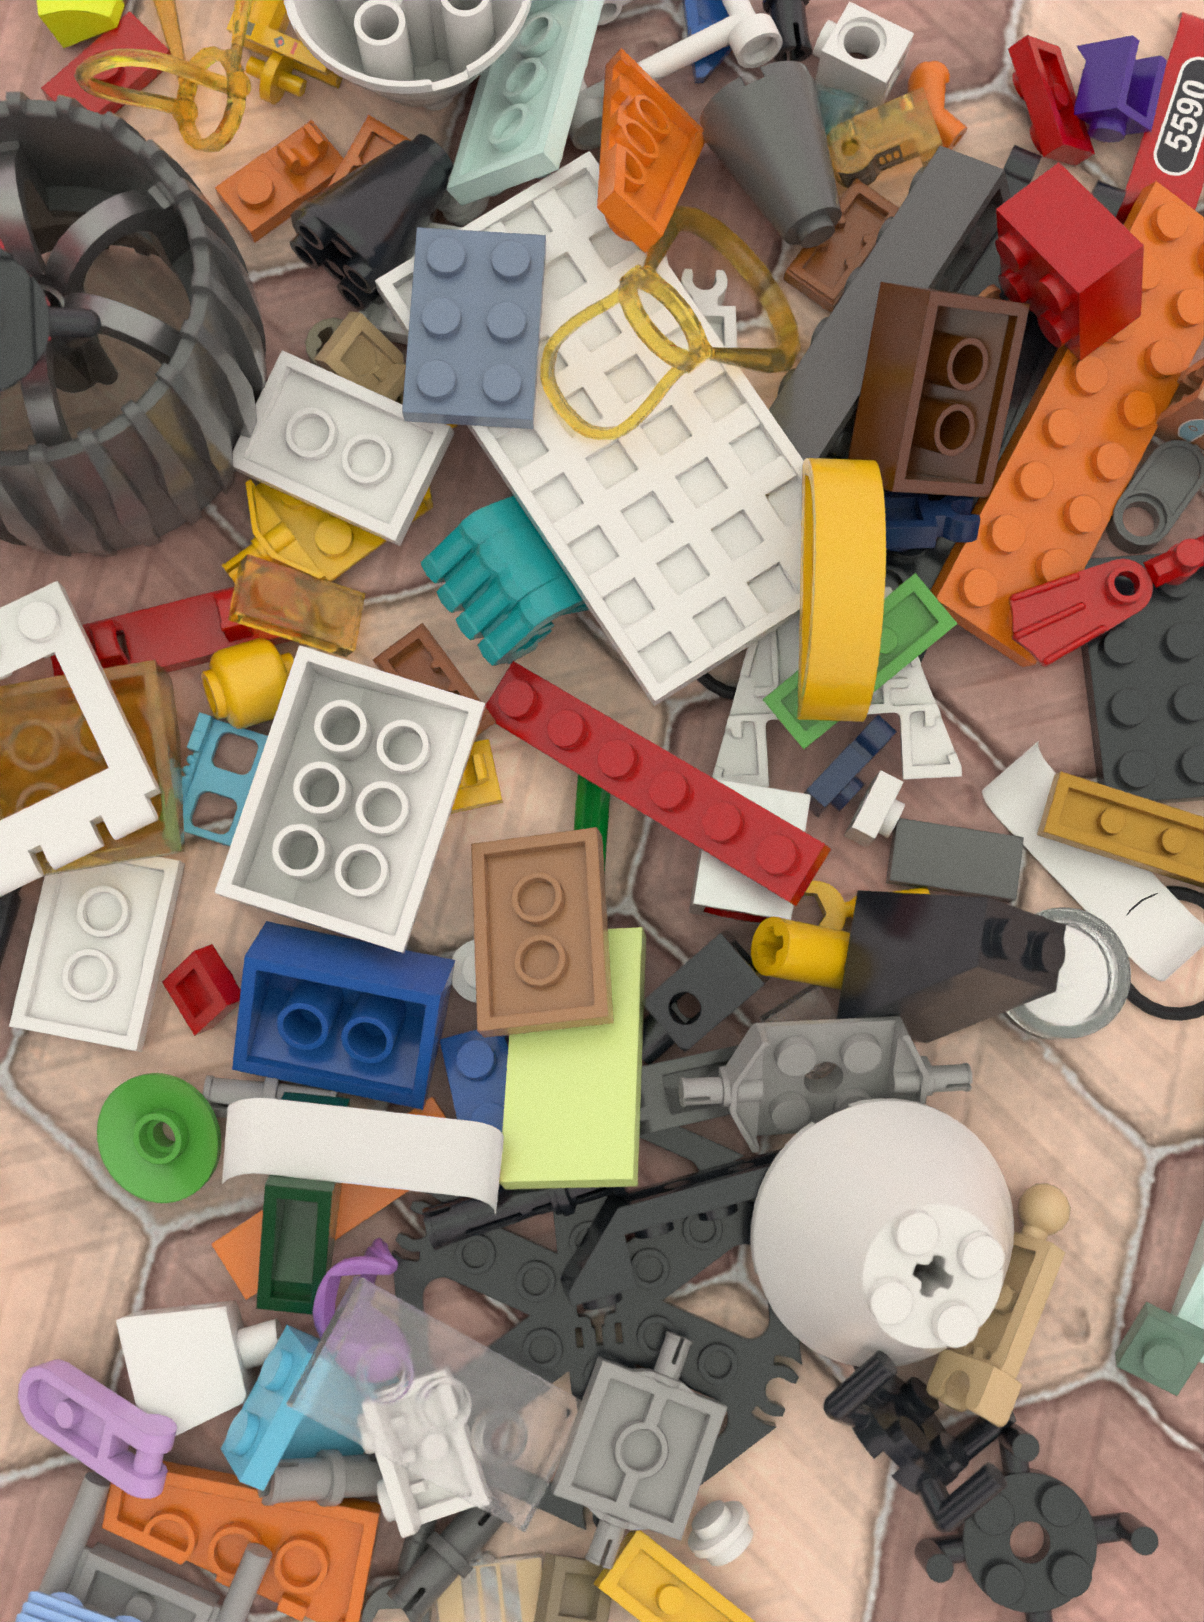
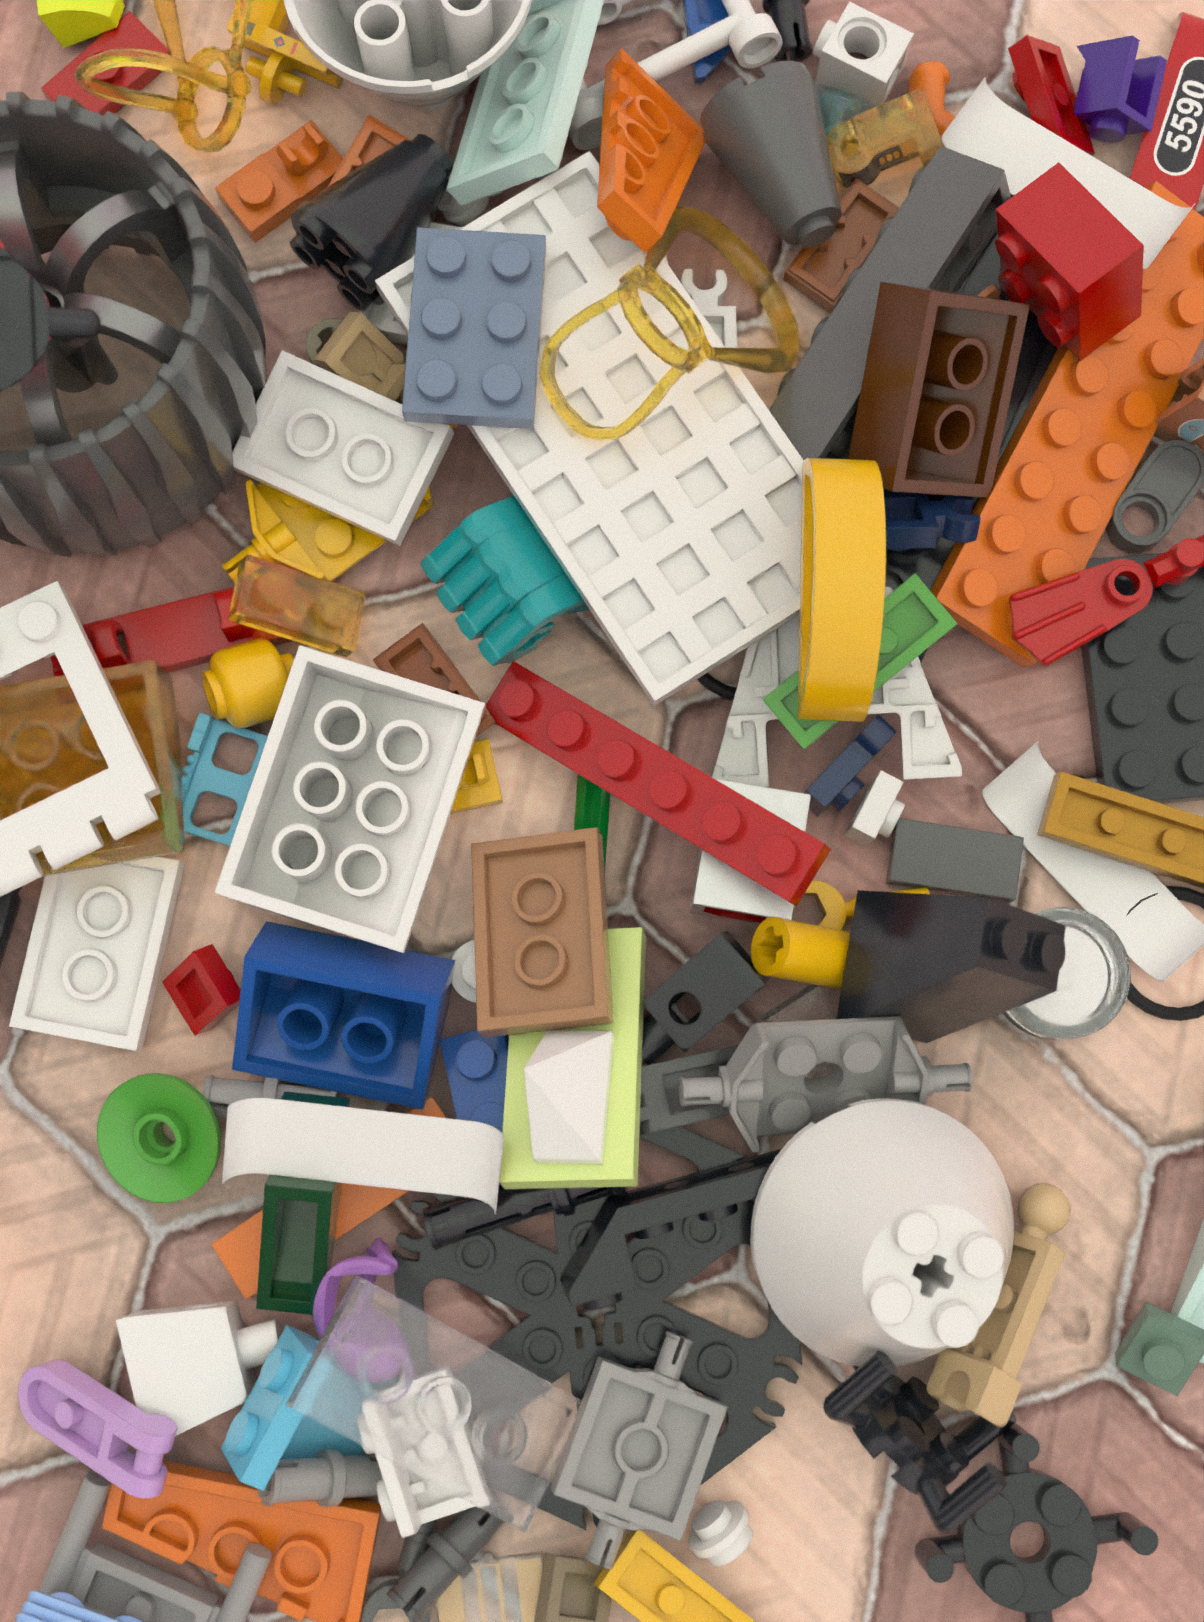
none -> white slope [524,1030,615,1164]
none -> white sticker [941,78,1196,269]

